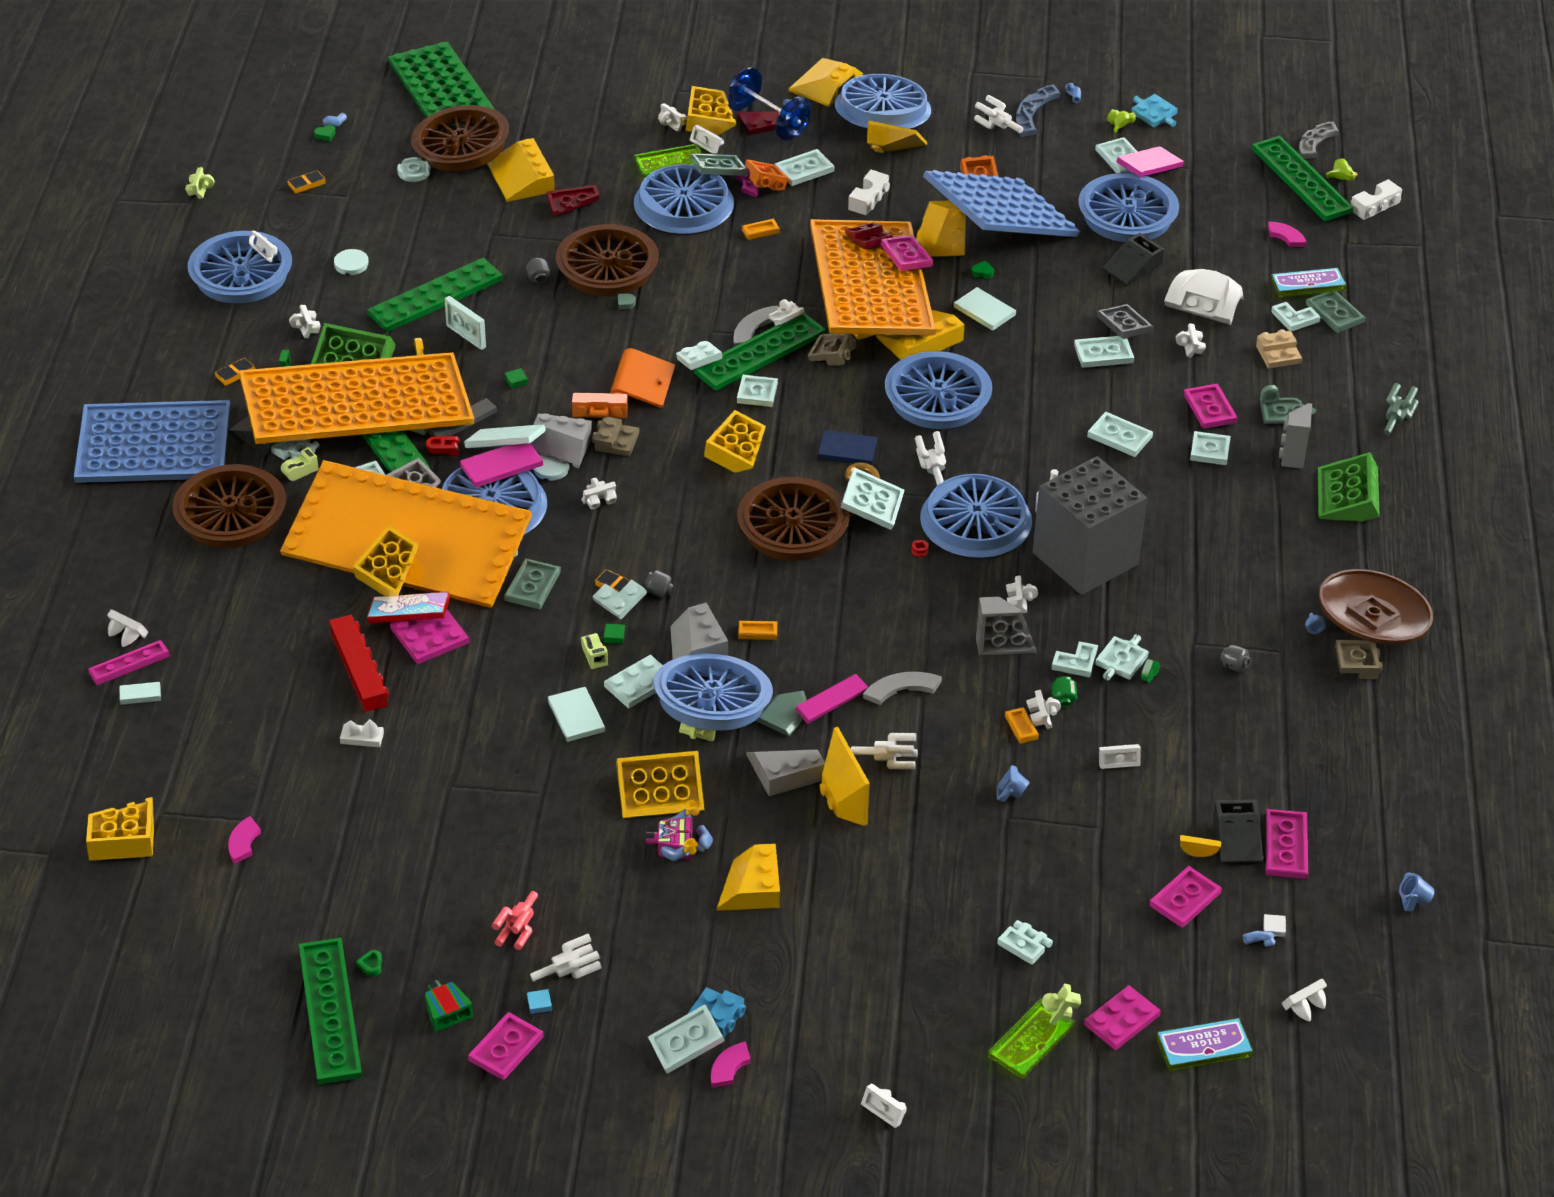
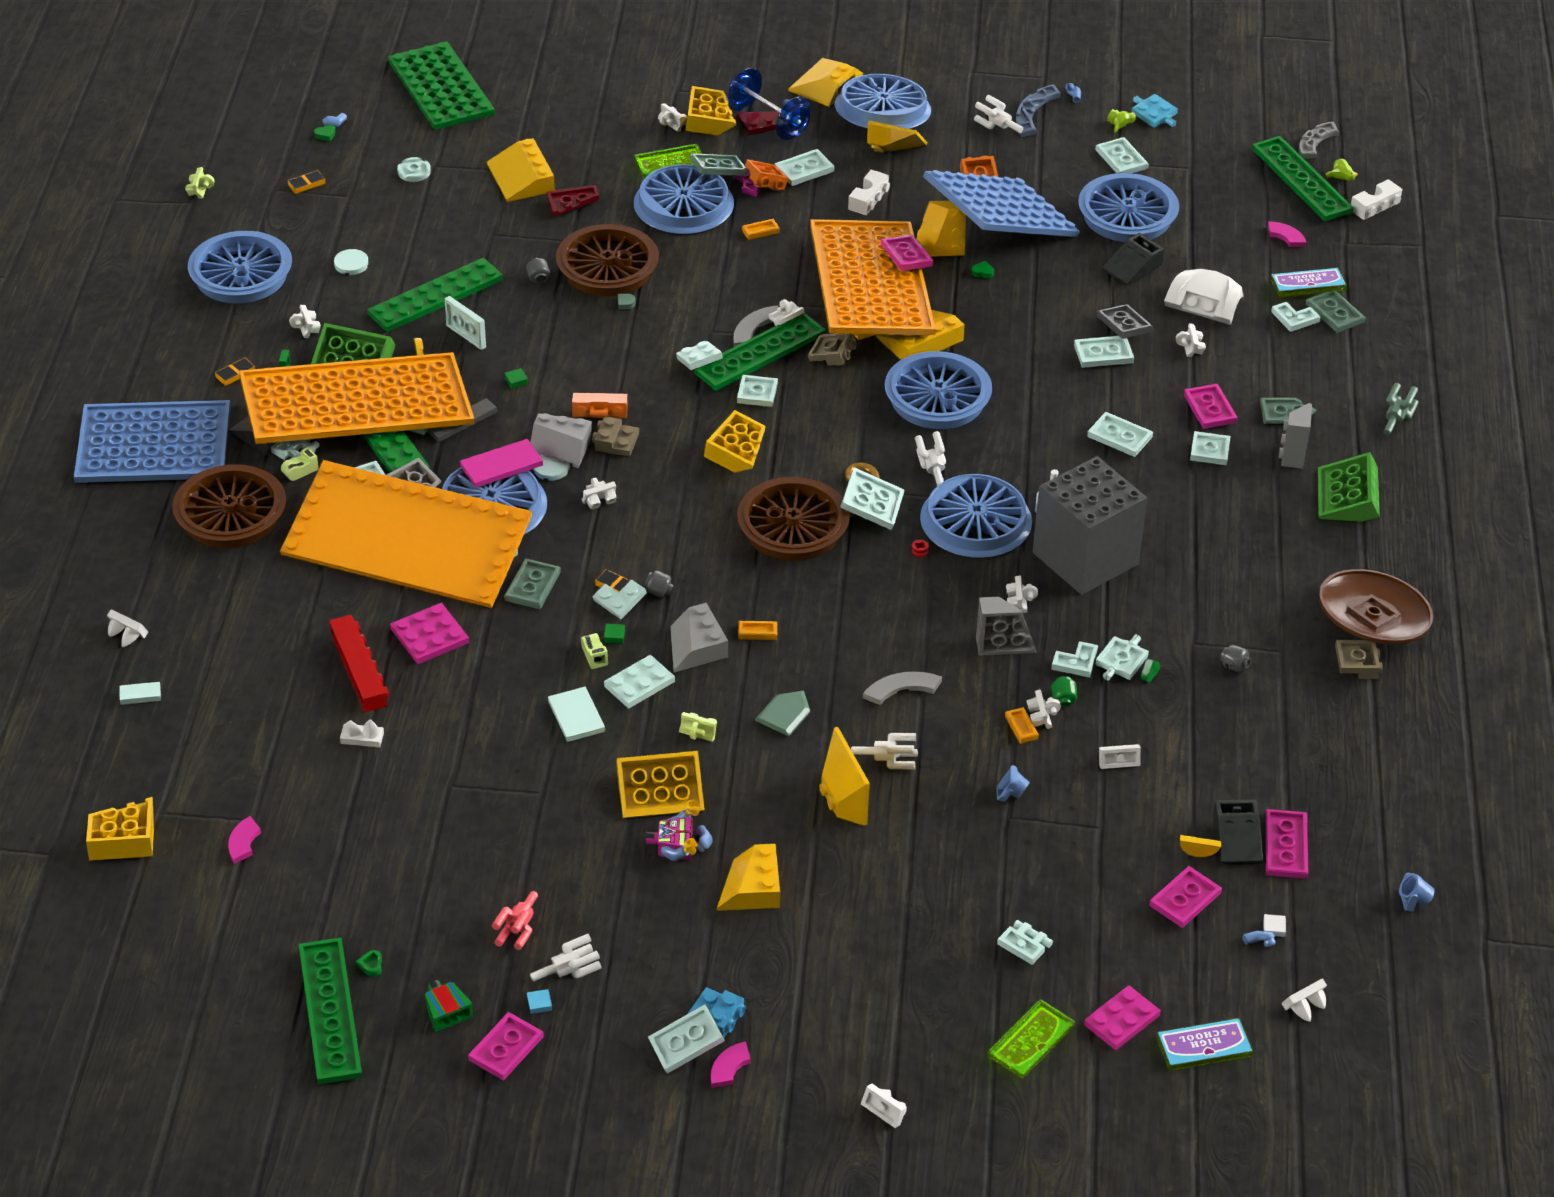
dark pink tile [88,640,170,685] -> none
white piece [249,230,277,262] -> none
yellow wedge [352,525,419,596] -> none
tile [367,592,450,623] -> none
reddish brown piece [411,105,509,171] -> none
red plate [426,436,460,456] -> none
light aqua tile [464,424,546,448] -> none
orange door [610,348,675,408] -> none
medium blue piece [654,653,773,730] -> none
white tile [690,125,724,154] -> none
light grey wedge [746,750,825,796] -> none
dark pink tile [795,674,868,724] -> none
dark blue tile [818,430,878,465] -> none
dark red slope [845,222,893,249] -> none
light aqua tile [954,287,1016,331] -> none
yellowish green hips [1042,984,1081,1025] -> none
tile [1116,146,1184,177] -> none
tan plate [1256,330,1302,368] -> none
sand green tile [1260,385,1280,404] -> none
medium blue tile [1305,613,1326,634] -> none

